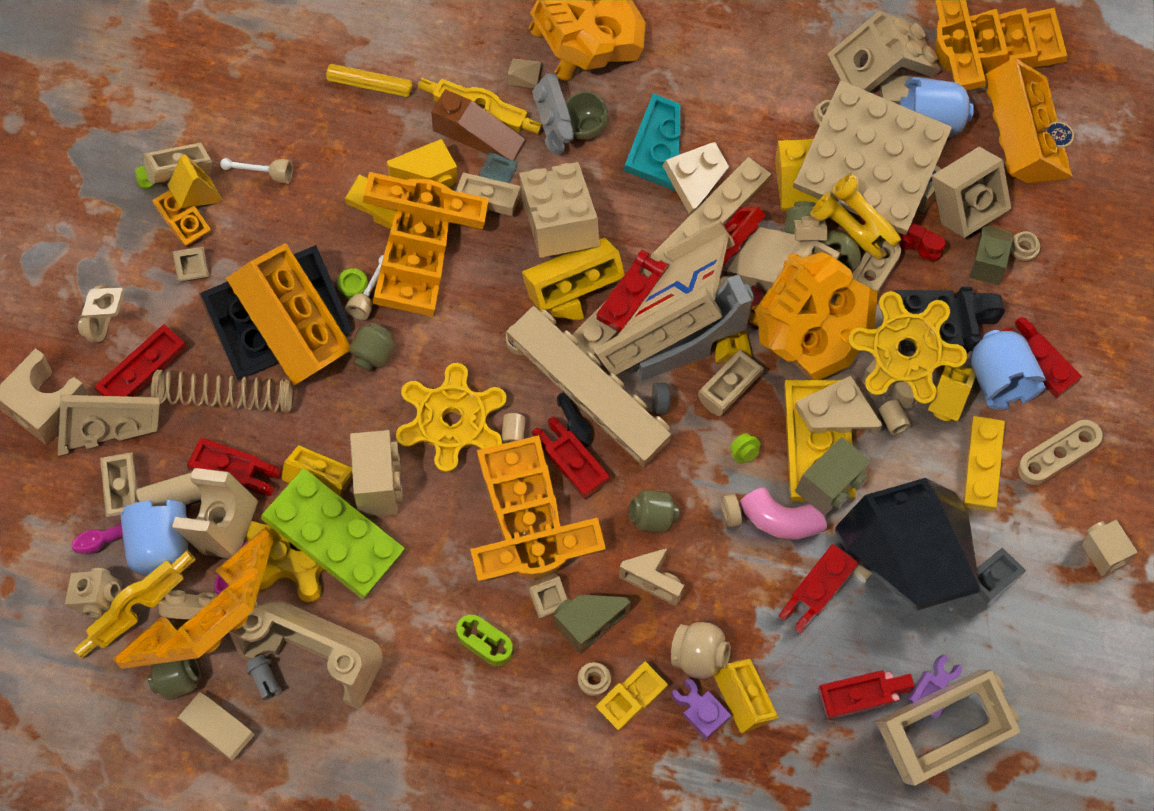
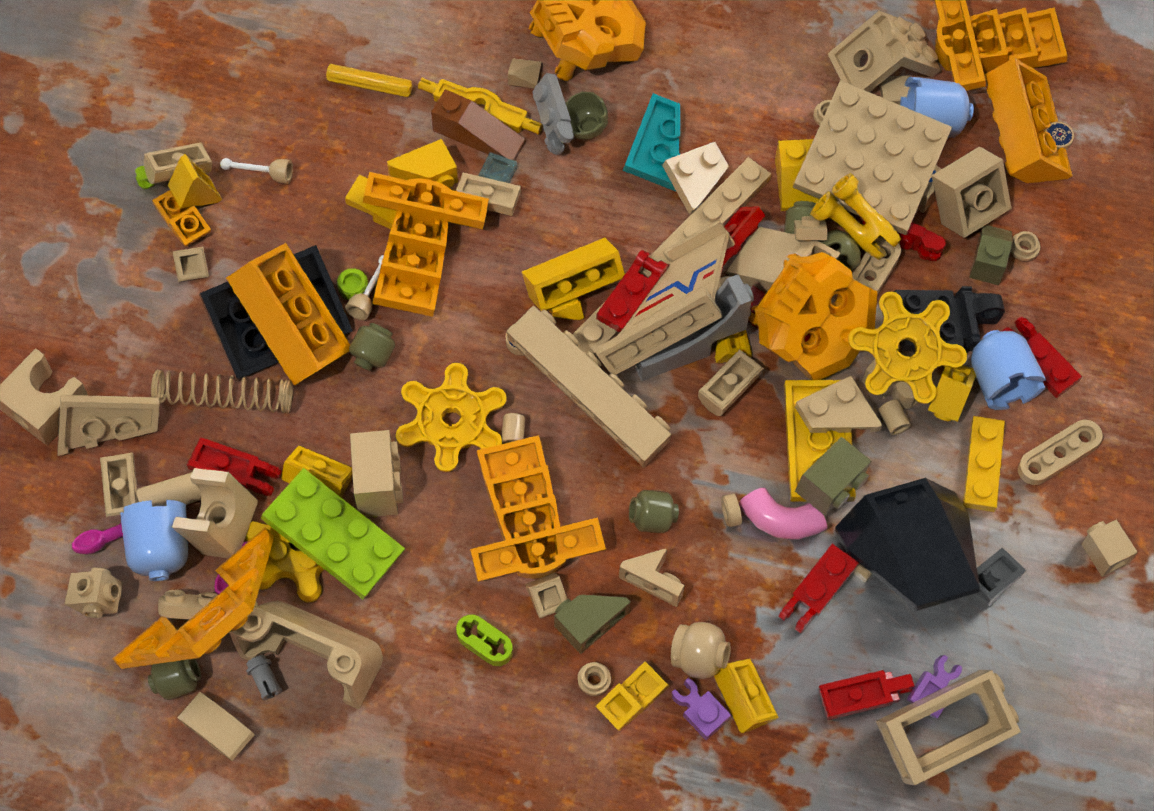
yellow piece [74,550,196,659] -> none
tan bracket [78,285,125,342] -> none
red plate [94,324,187,397] -> none
tan piece [519,162,600,258] -> none
red hinge [531,416,610,500] -> none
black piece [556,392,592,448] -> none
dark grey tile [652,383,670,414] -> none
lime plate [730,433,761,463] -> none

